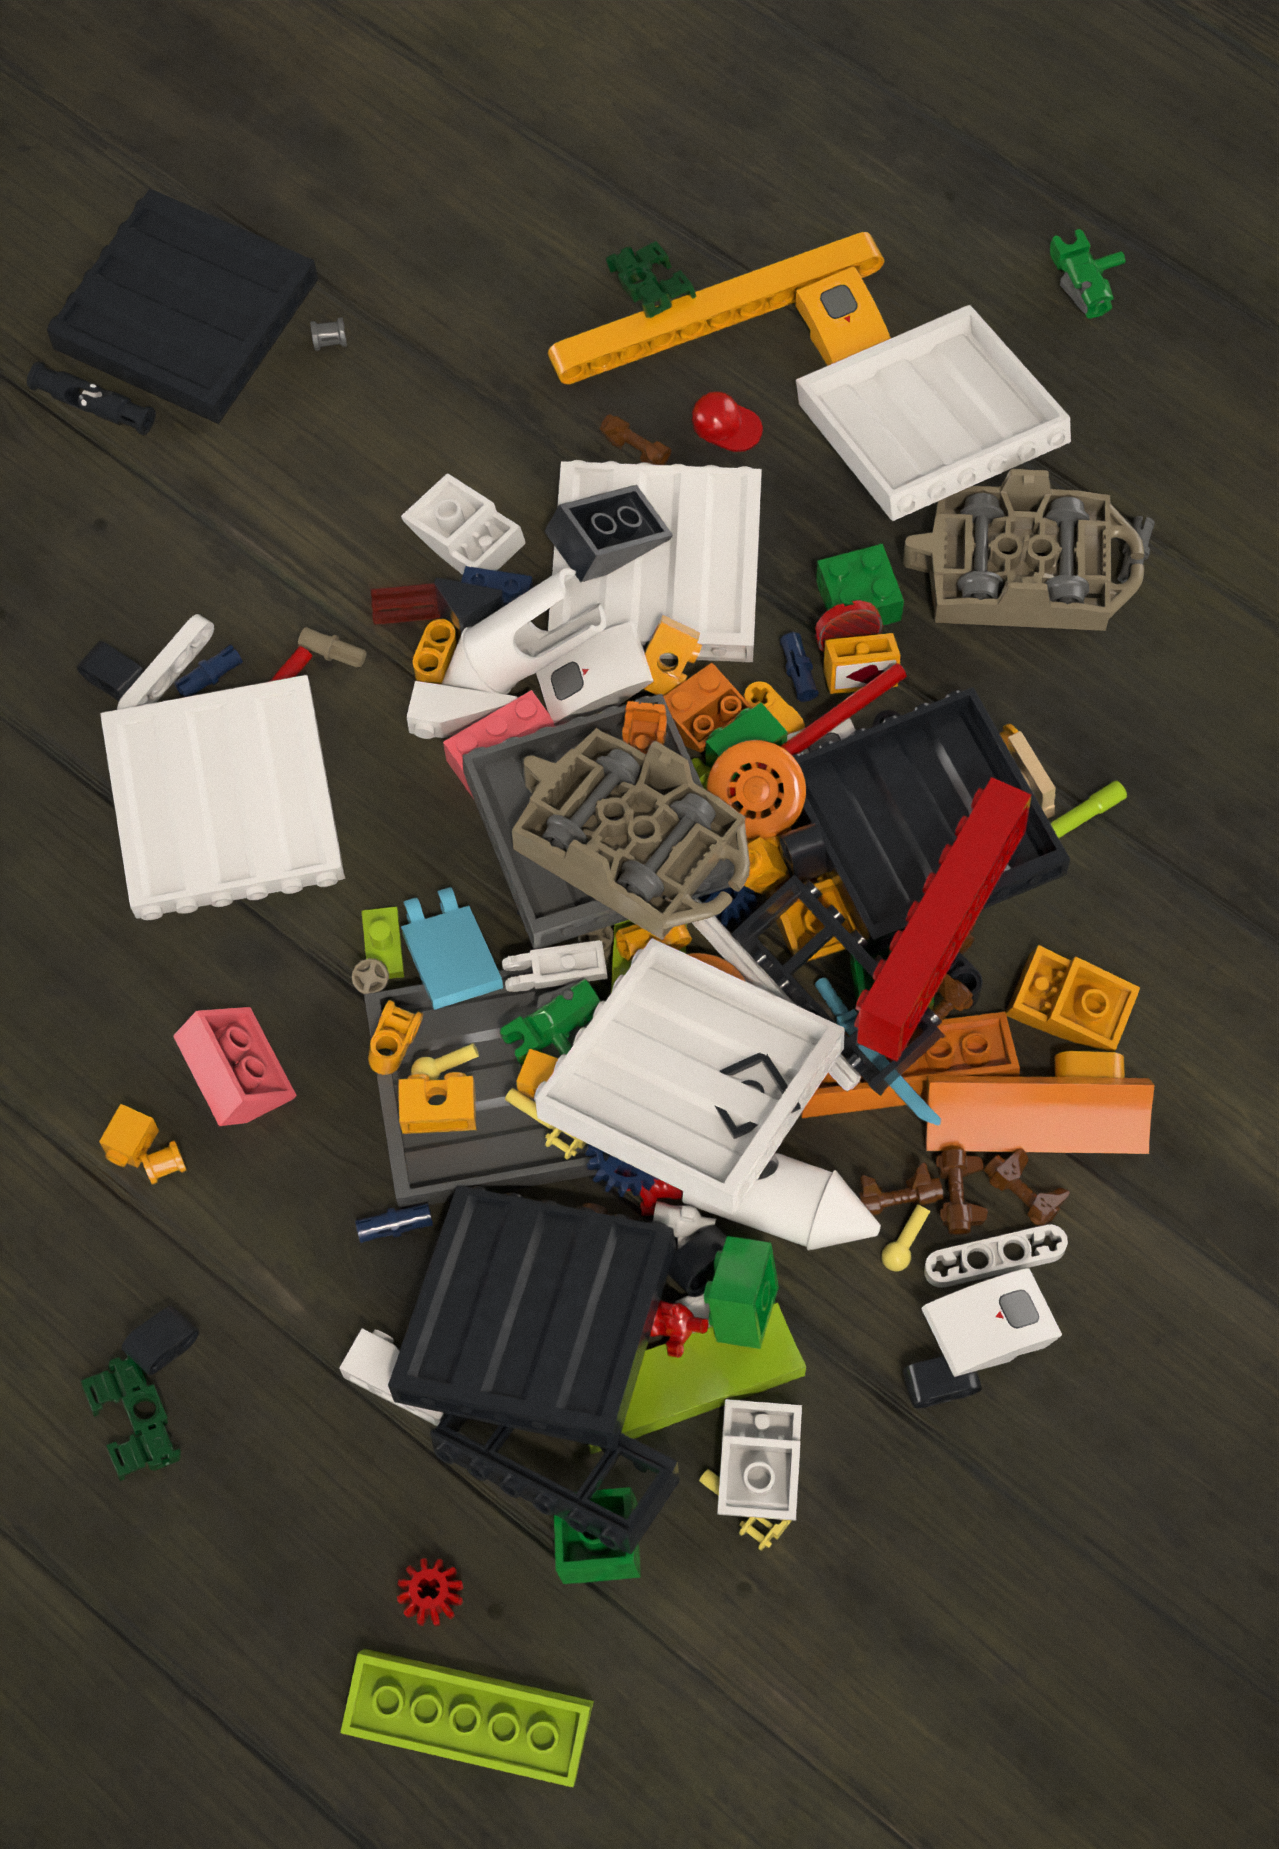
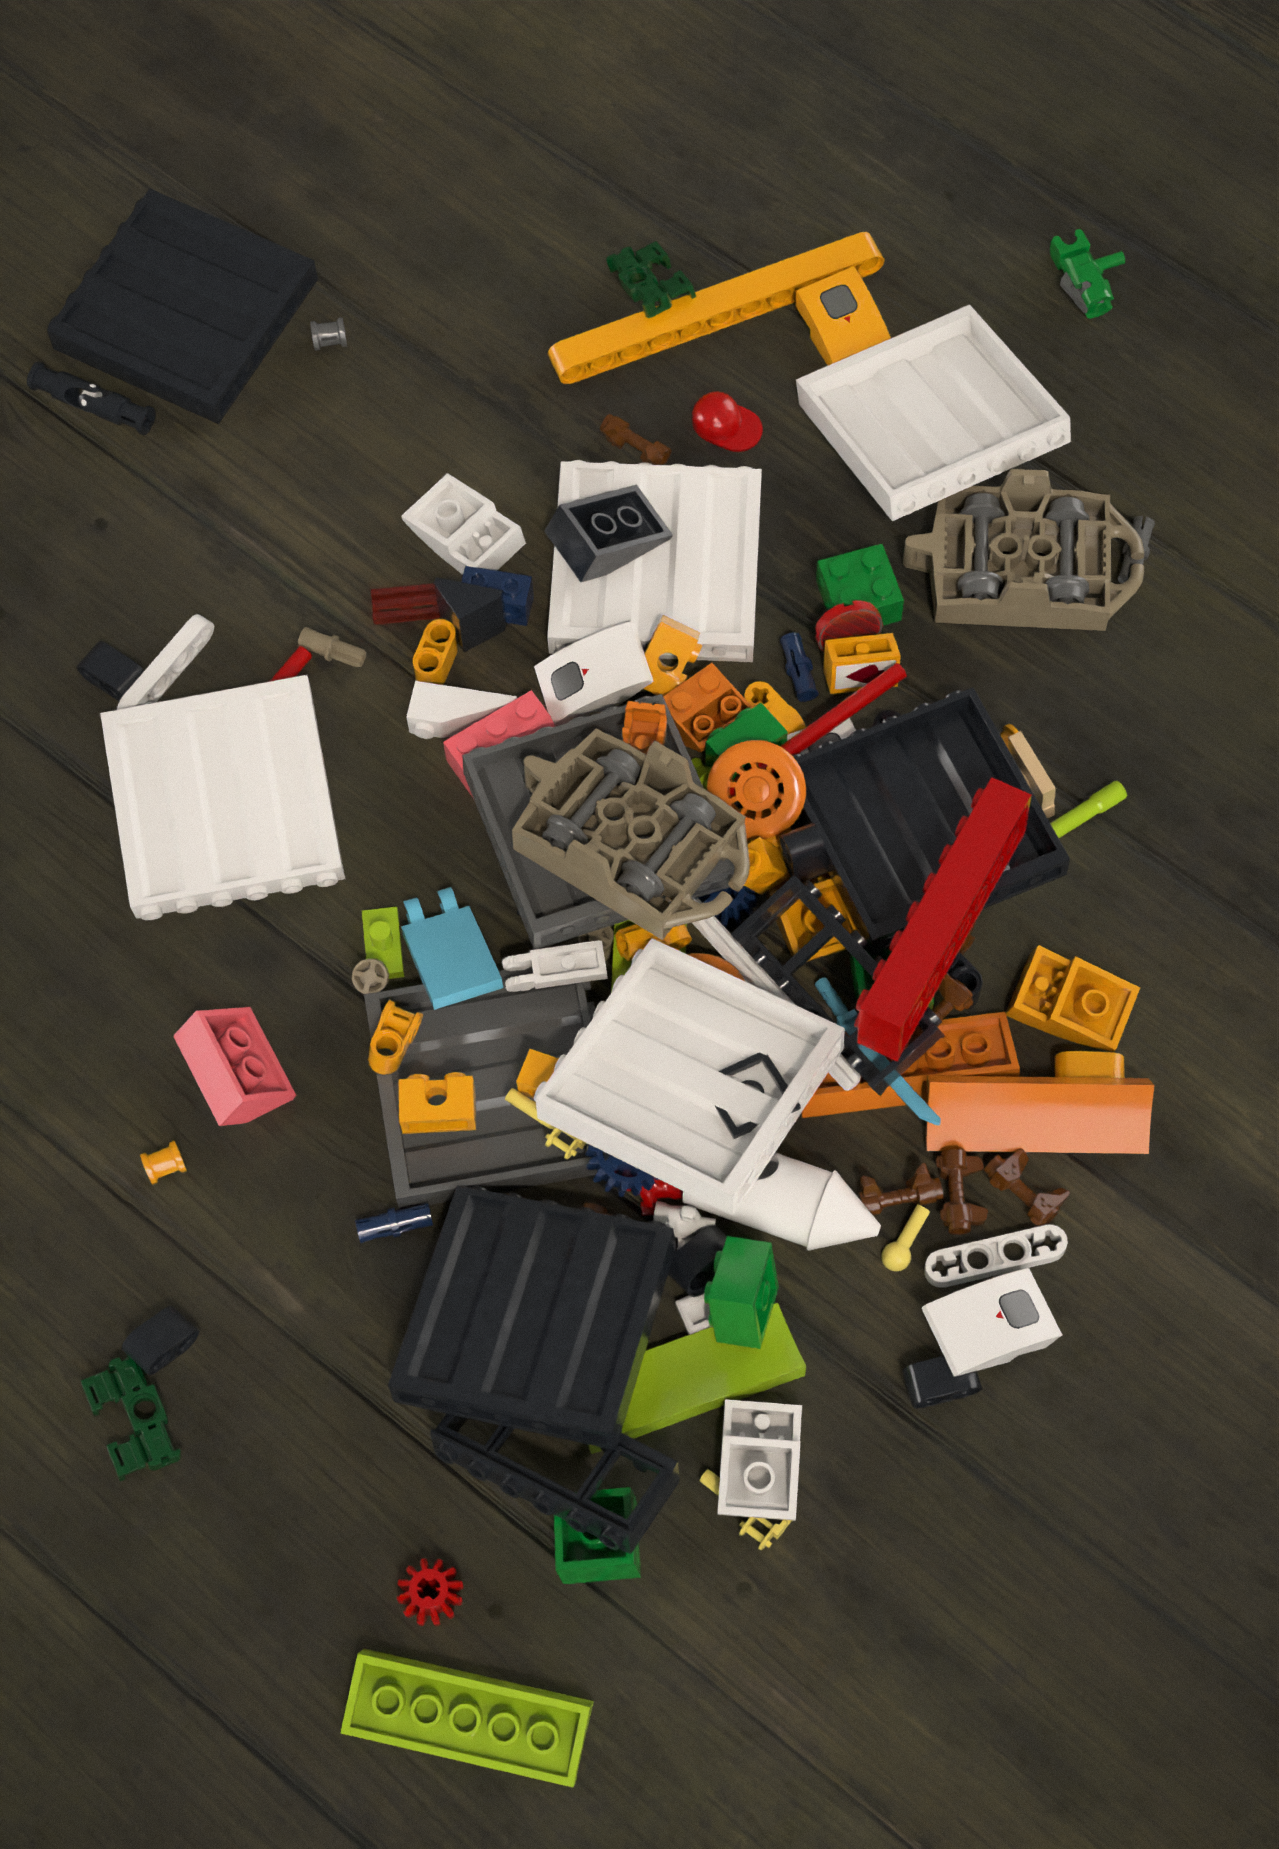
light orange brick [99,1104,159,1168] -> none
dark blue pin [174,645,243,698] -> none
white slope [339,1329,444,1426] -> none
light yellow bar [411,1043,479,1080] -> none
white piece [441,568,606,695] -> none
green piece [500,979,601,1066] -> none
red piece [650,1300,709,1358] -> none

